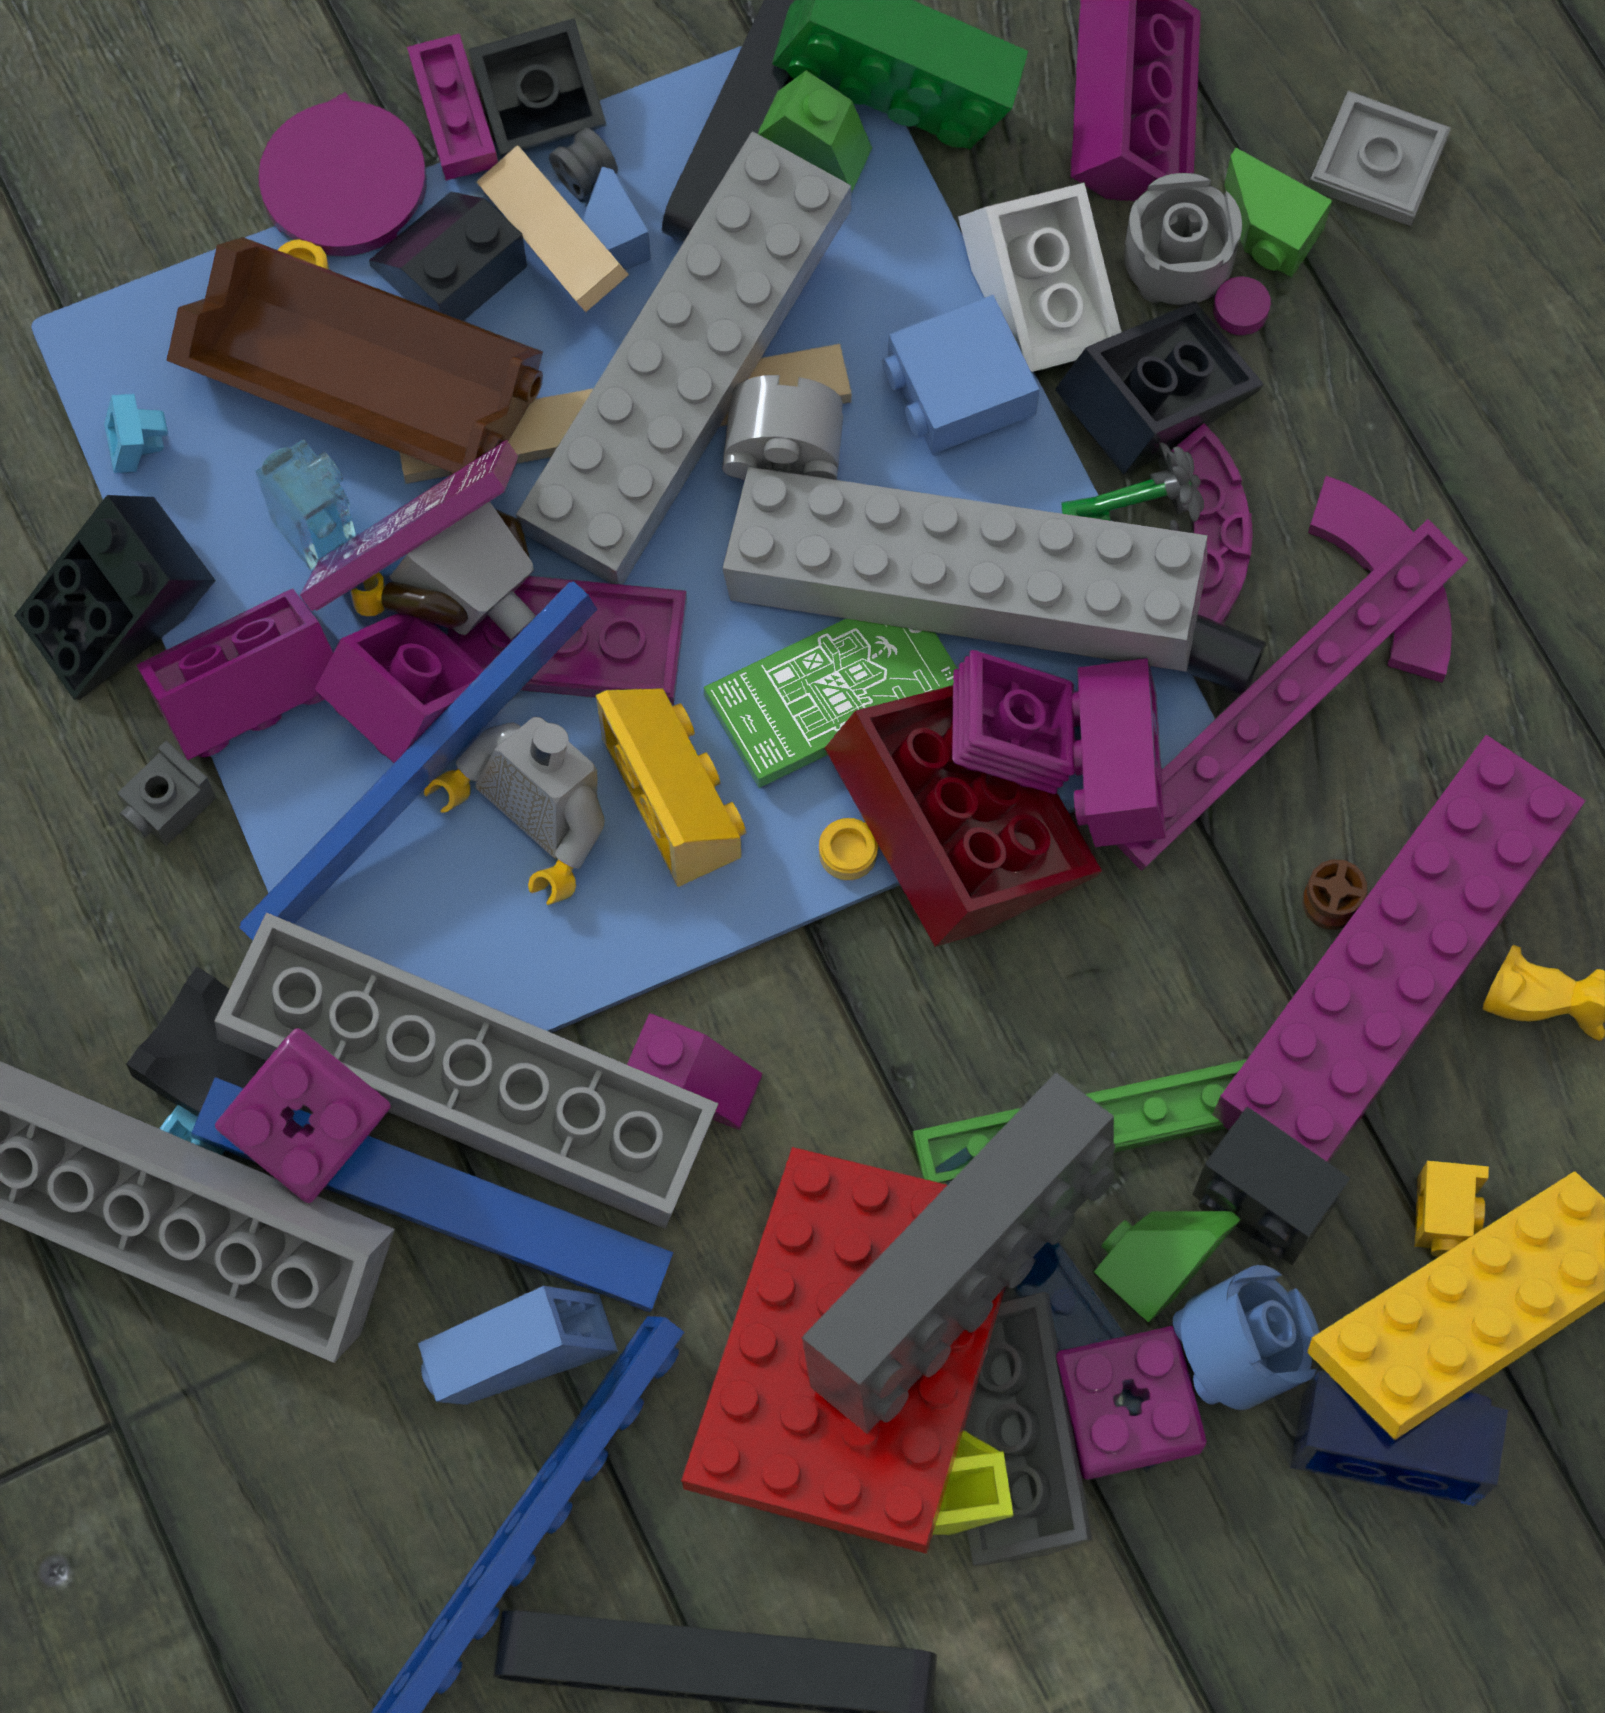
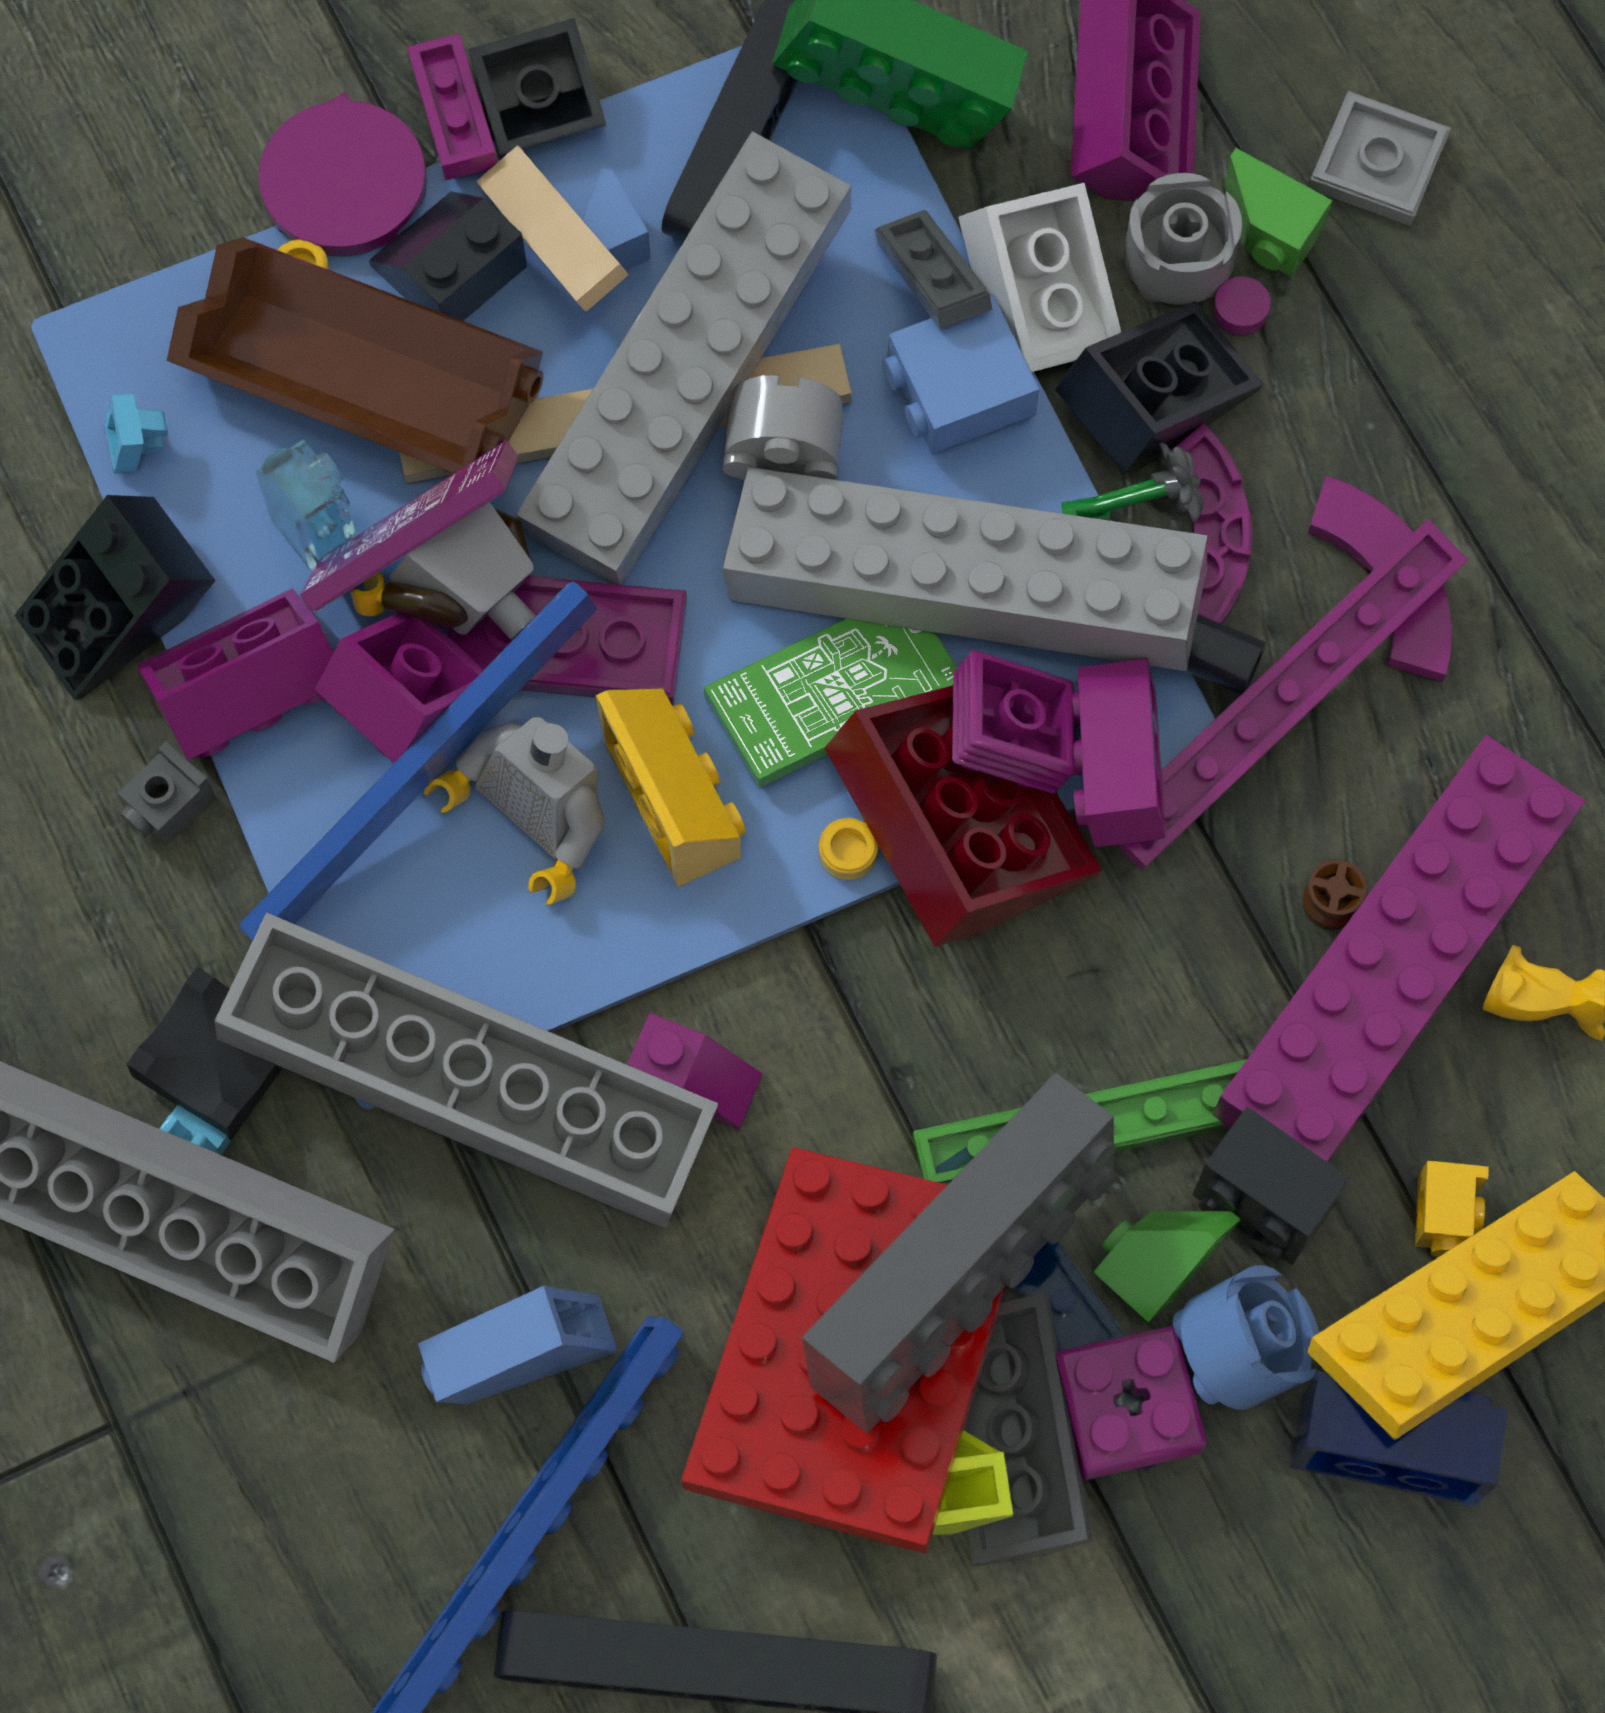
blue tile [191,1077,674,1313] -> none
magenta brick [215,1028,391,1203] -> none
dark grey wheel [549,127,618,199] -> none
bright green slope [758,70,872,193] -> none
none -> dark grey tile [875,210,993,329]

